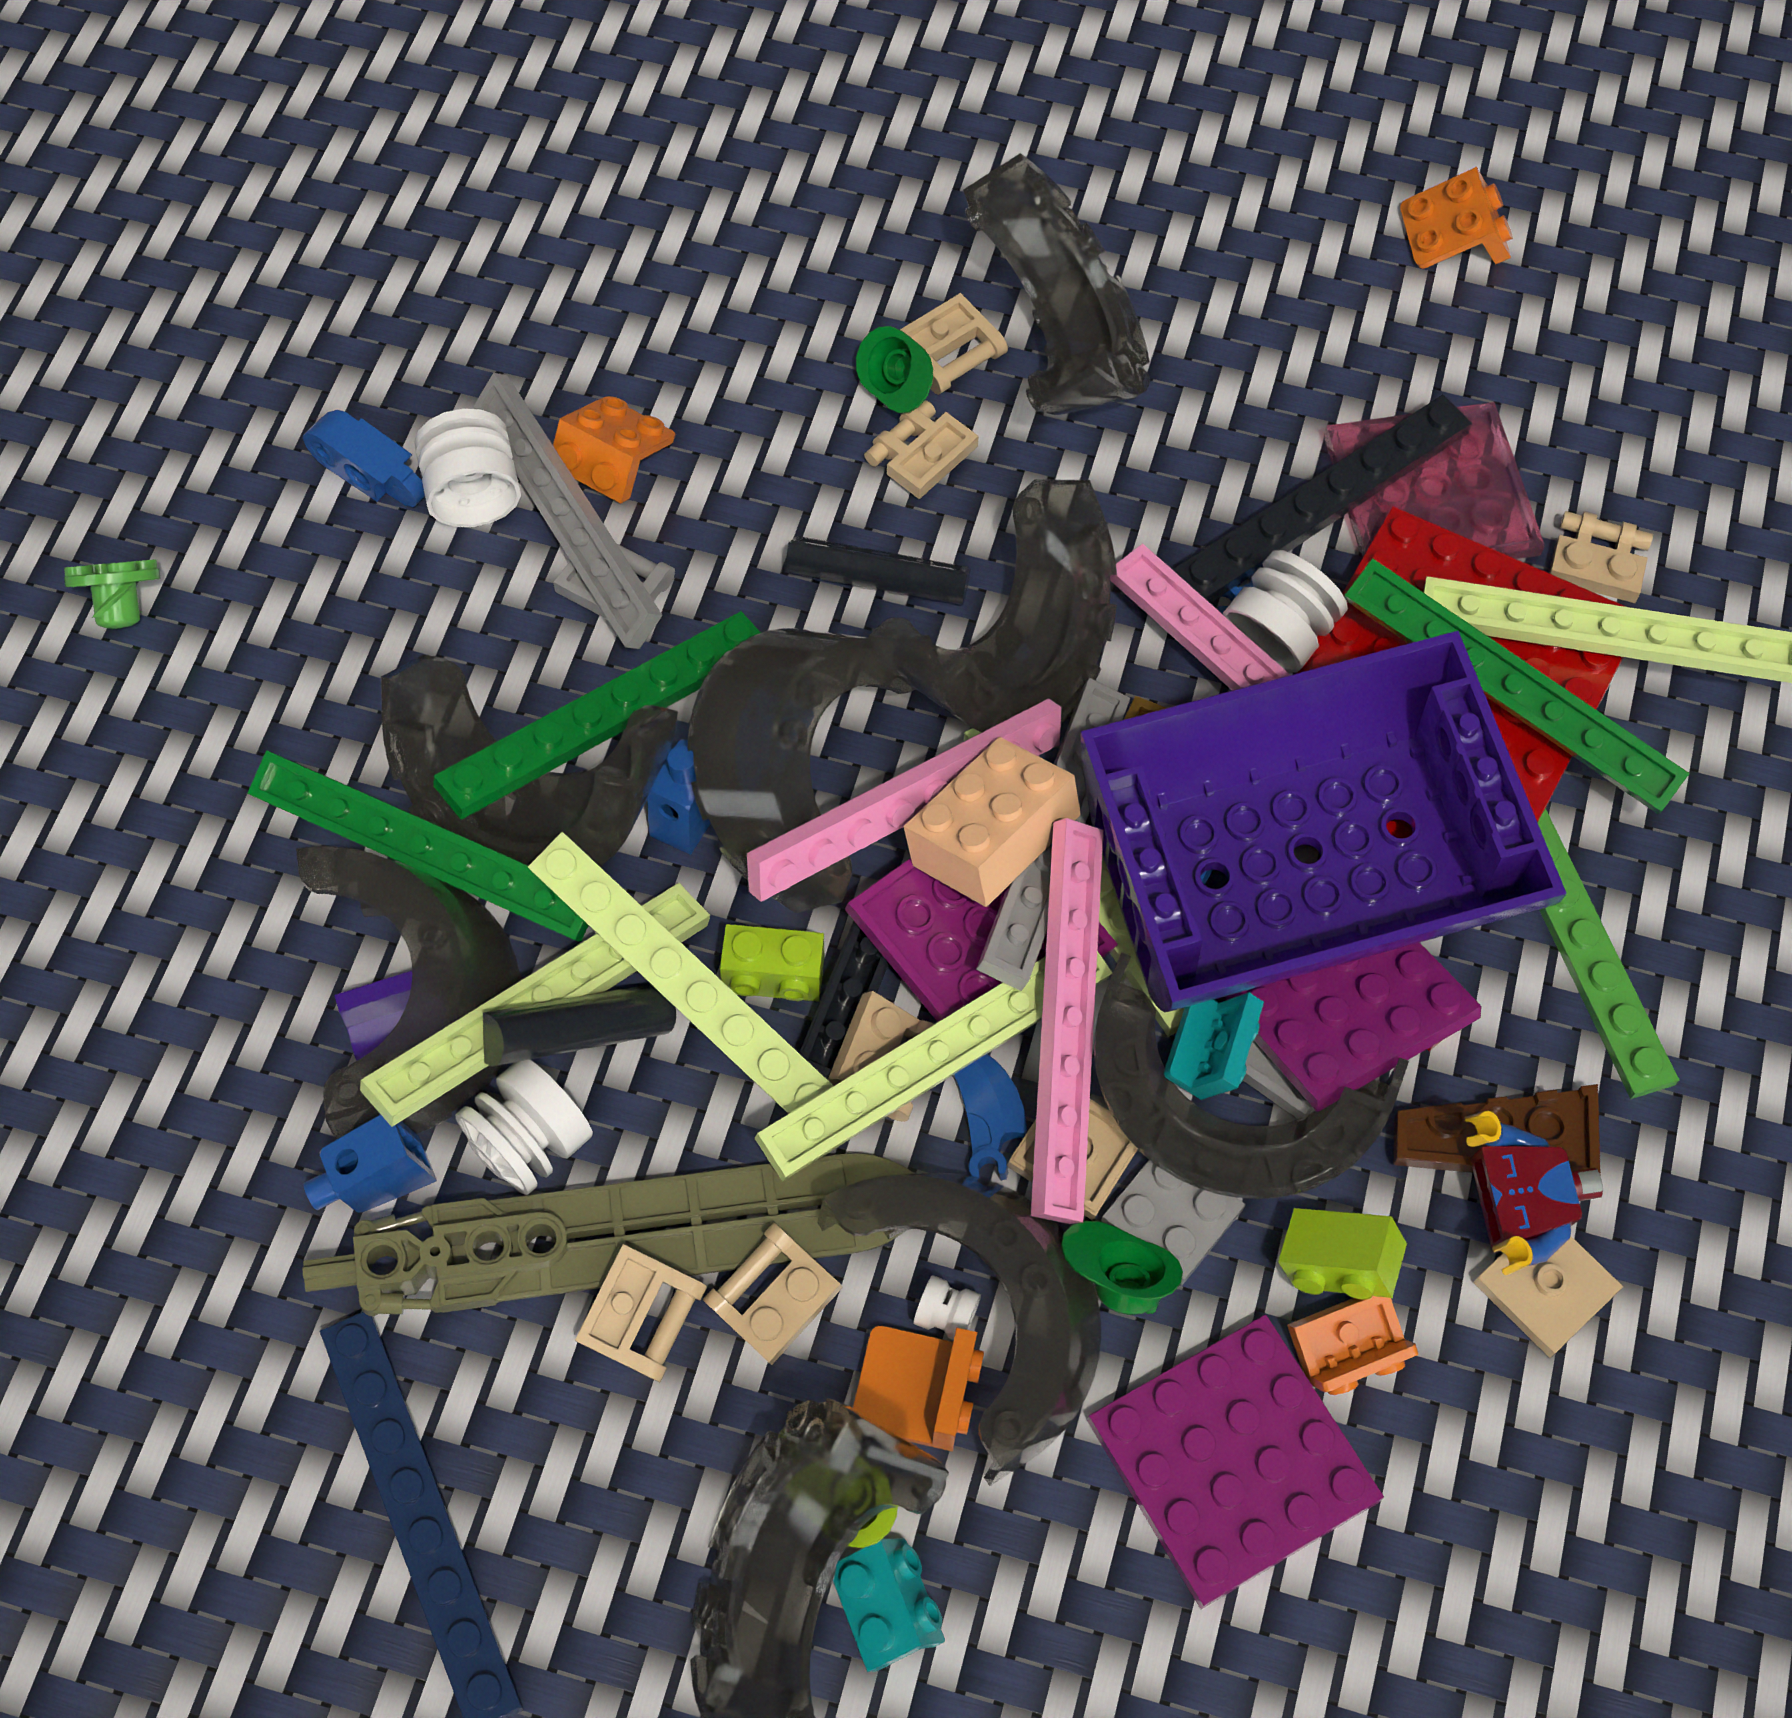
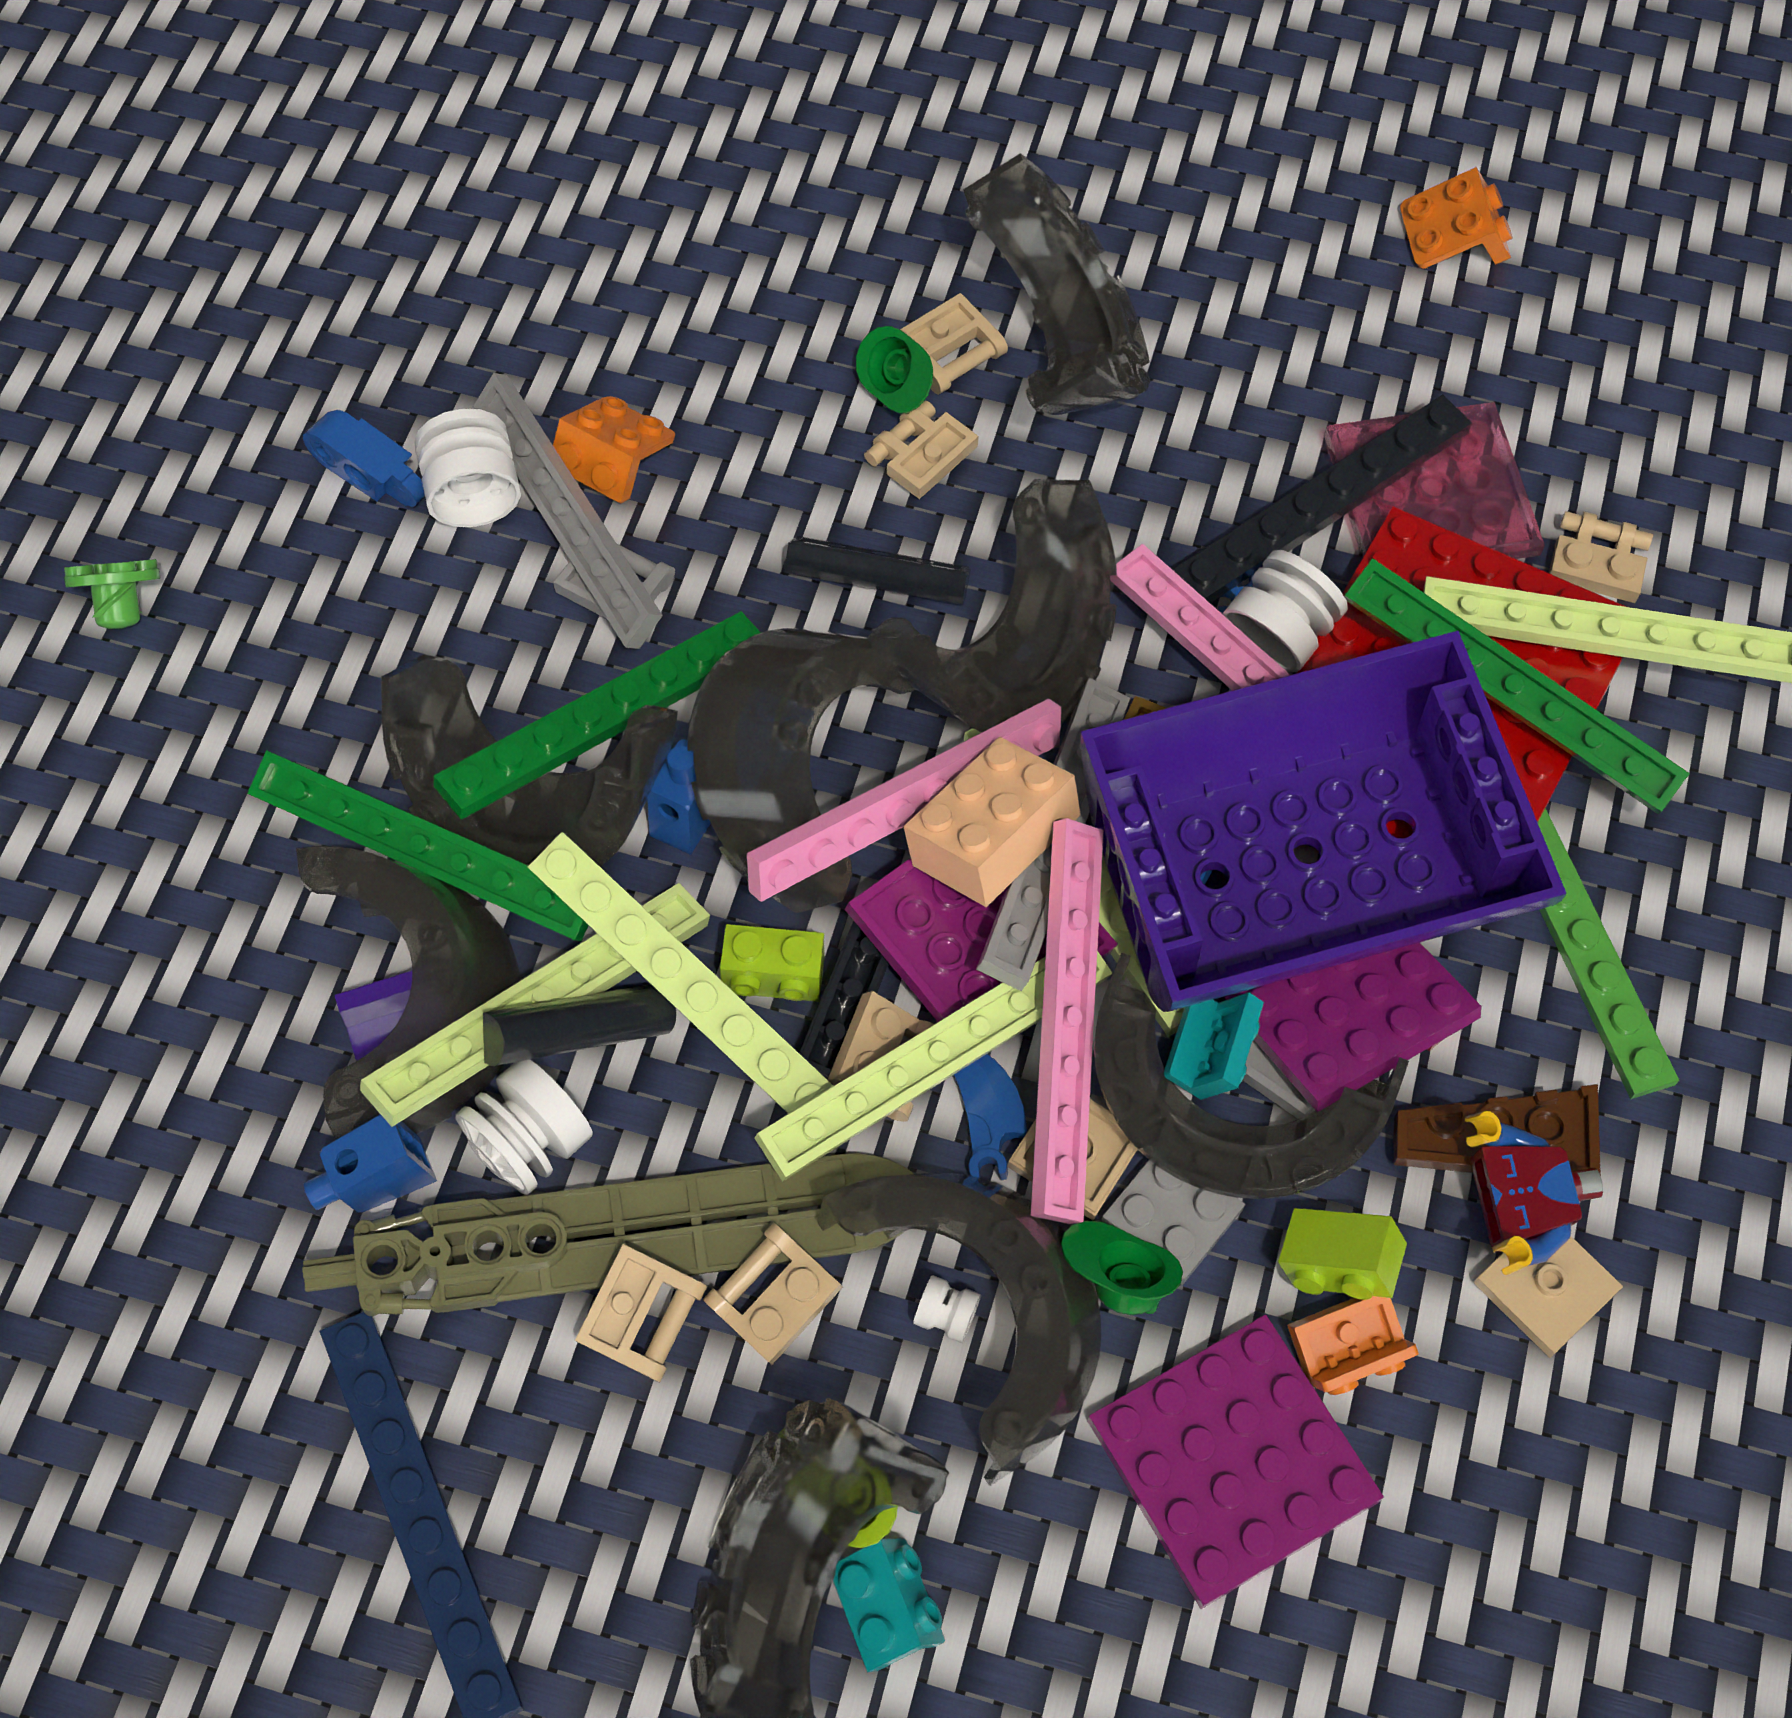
orange bracket [851,1326,984,1452] -> none

